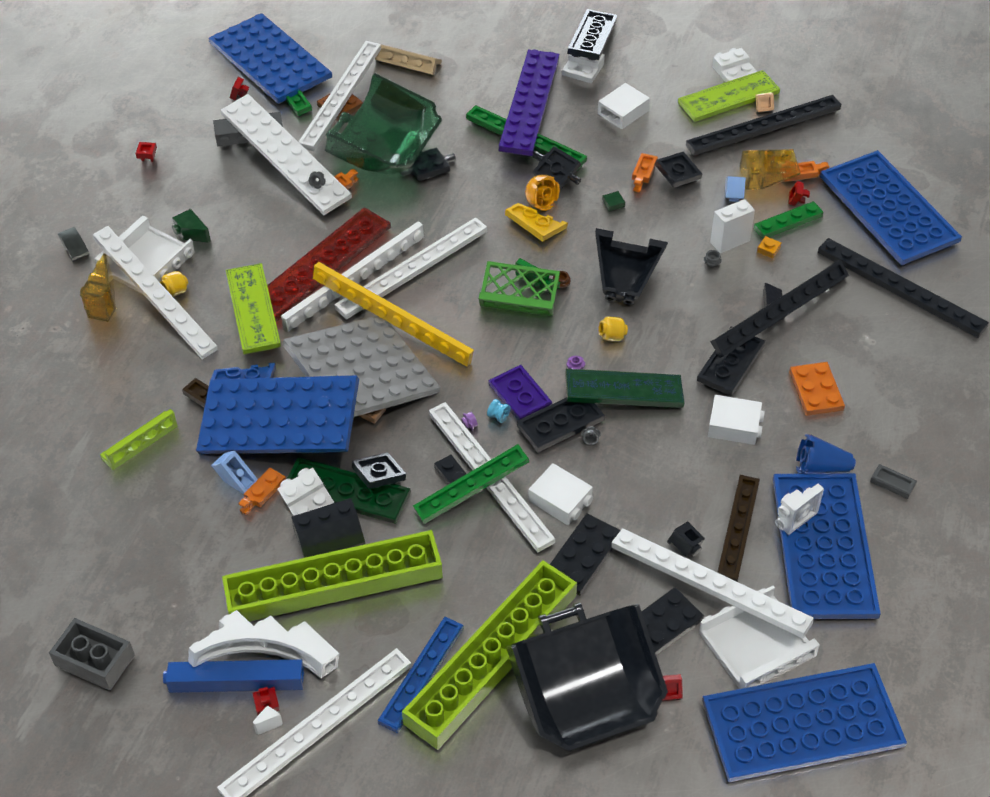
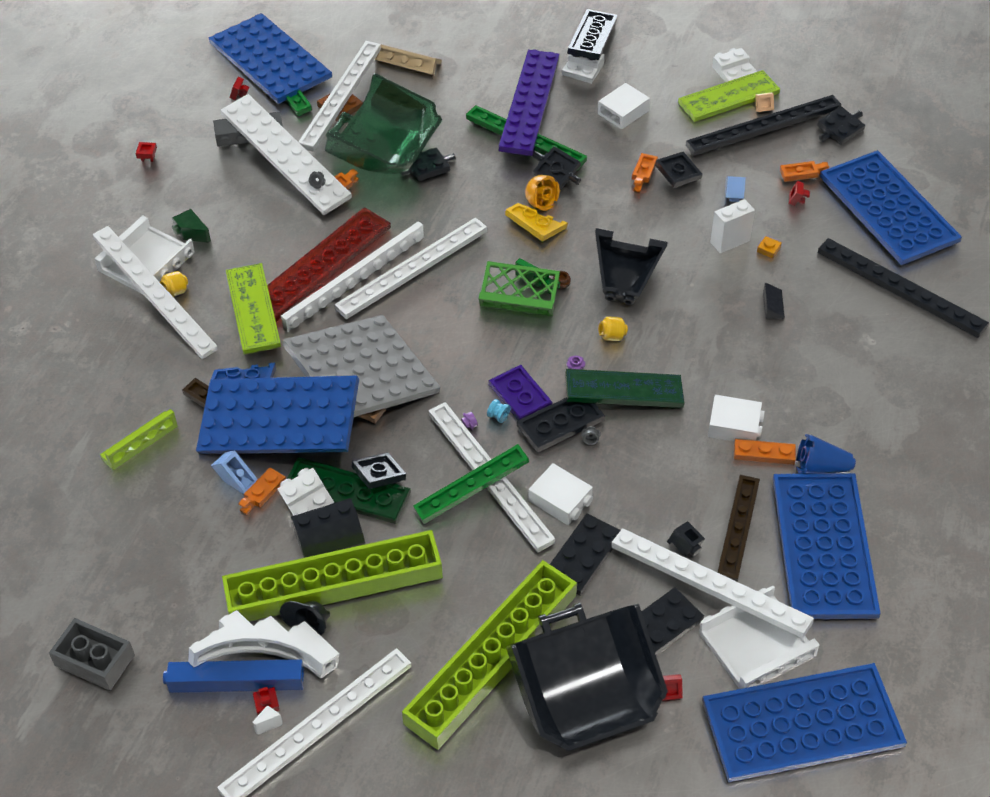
pearl dark grey slope [58,227,89,261] -> none
clear yellow slope [80,253,116,322] -> none
yellow plate [313,262,474,367] -> none
blue tile [378,616,464,734] -> none
black plate [434,455,466,485] -> none
dark green tile [602,191,626,211] -> none
black plate [697,326,765,396] -> none
dark grey plate [704,250,722,267] -> none
black plate [710,260,849,358] -> none
clear yellow slope [740,149,800,190] -> none
green plate [753,201,824,239] -> none
white plate [775,484,824,535] -> none
orange plate [789,362,845,416] -> none
dark grey tile [870,464,917,499] -> none
none -> black piece [280,600,330,636]
none -> orange plate [734,439,796,465]
none -> black plate [817,106,866,145]

